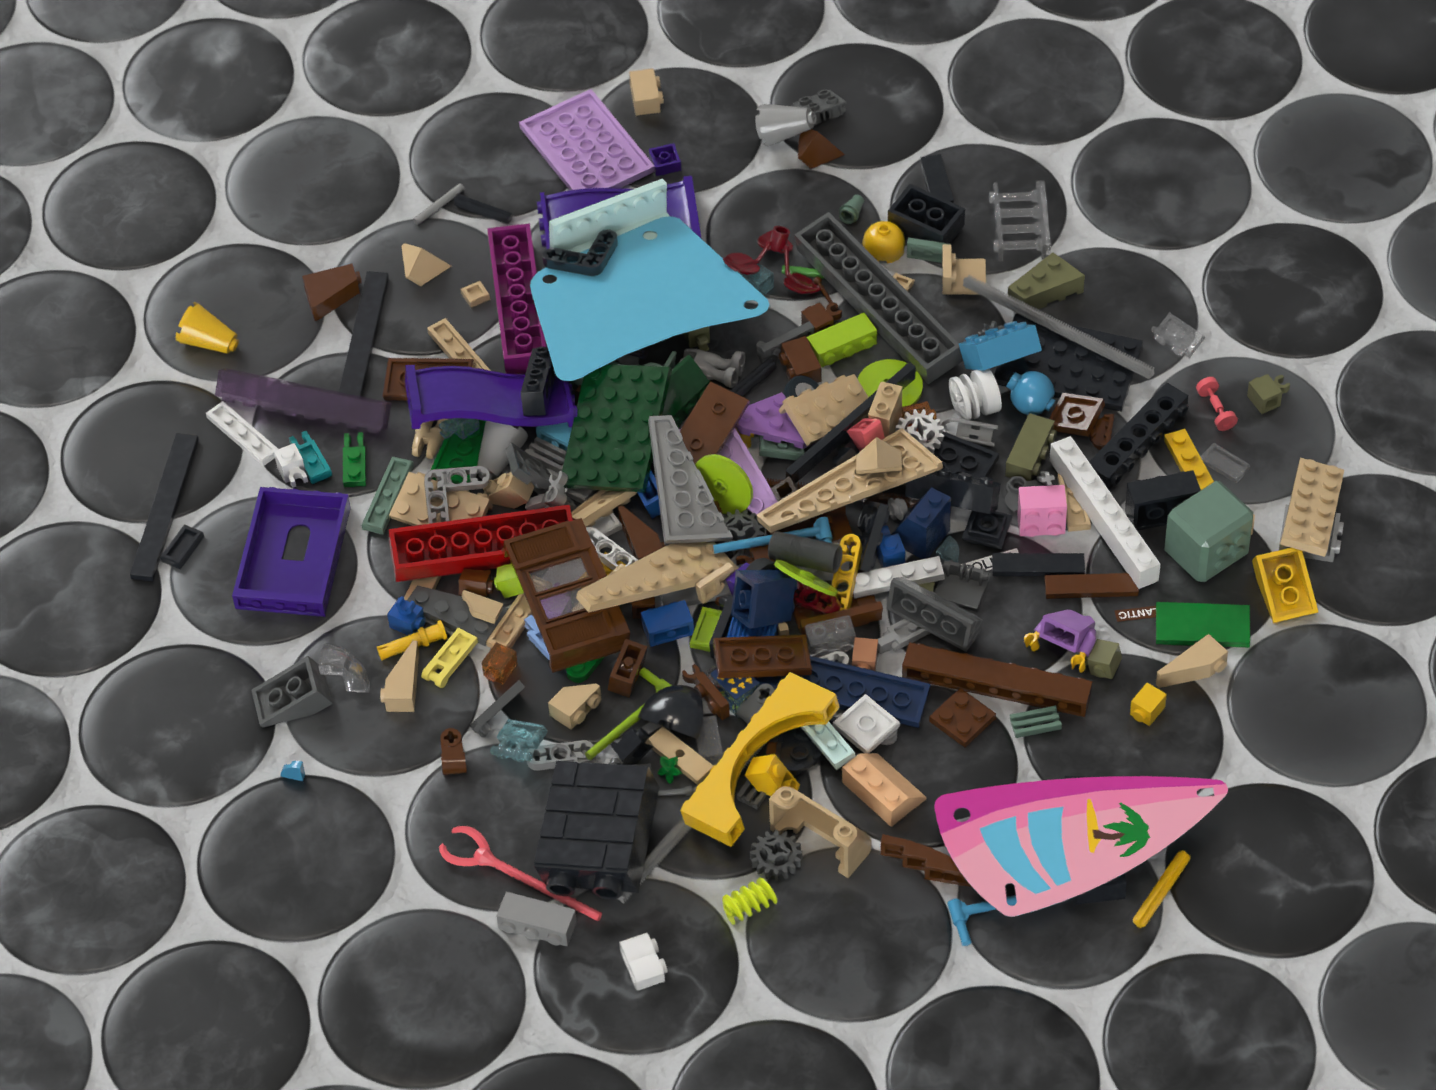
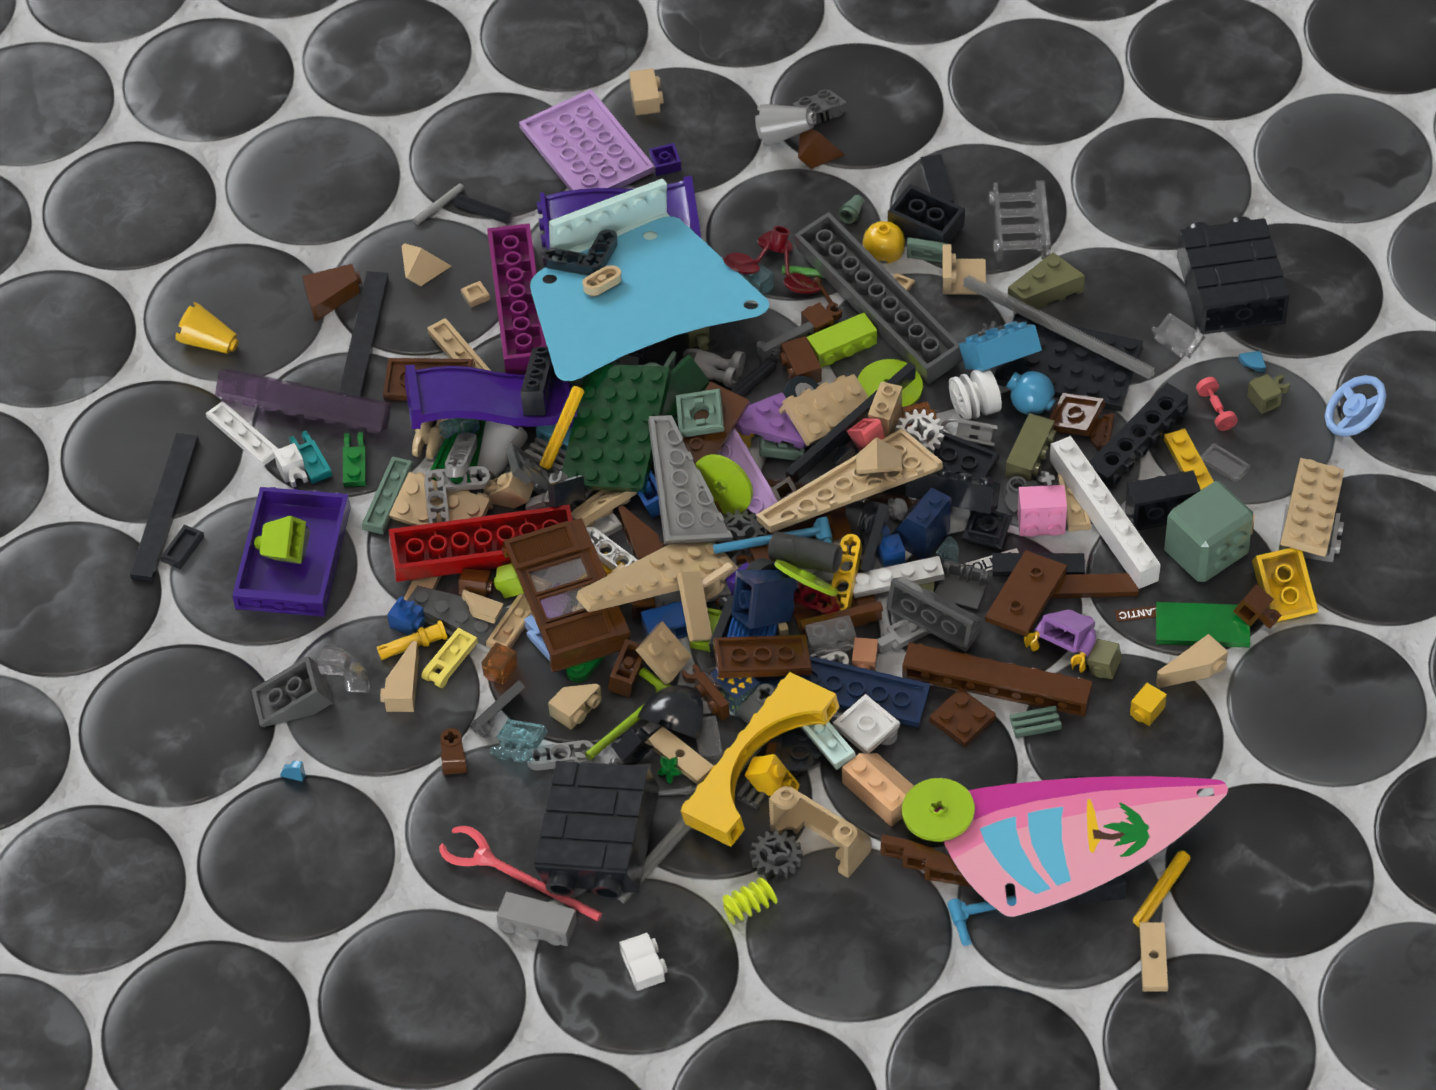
none -> lime torso [254,516,306,564]
none -> light grey beam [445,433,477,478]
none -> yellow axle [540,386,584,469]
none -> black tile [548,476,586,507]
none -> tan plate [583,266,622,296]
none -> tan plate [636,621,692,685]
none -> sand green piece [676,388,725,438]
none -> tan tile [677,571,712,642]
none -> lime piece [902,778,975,842]
none -> reddish brown plate [985,550,1067,637]
none -> tan tile [1139,922,1168,991]
none -> black brick [1177,216,1290,335]
none -> reddish brown brick [1233,584,1281,629]
none -> dark azure tile [1238,351,1266,373]
none -> light blue piece [1324,375,1387,437]

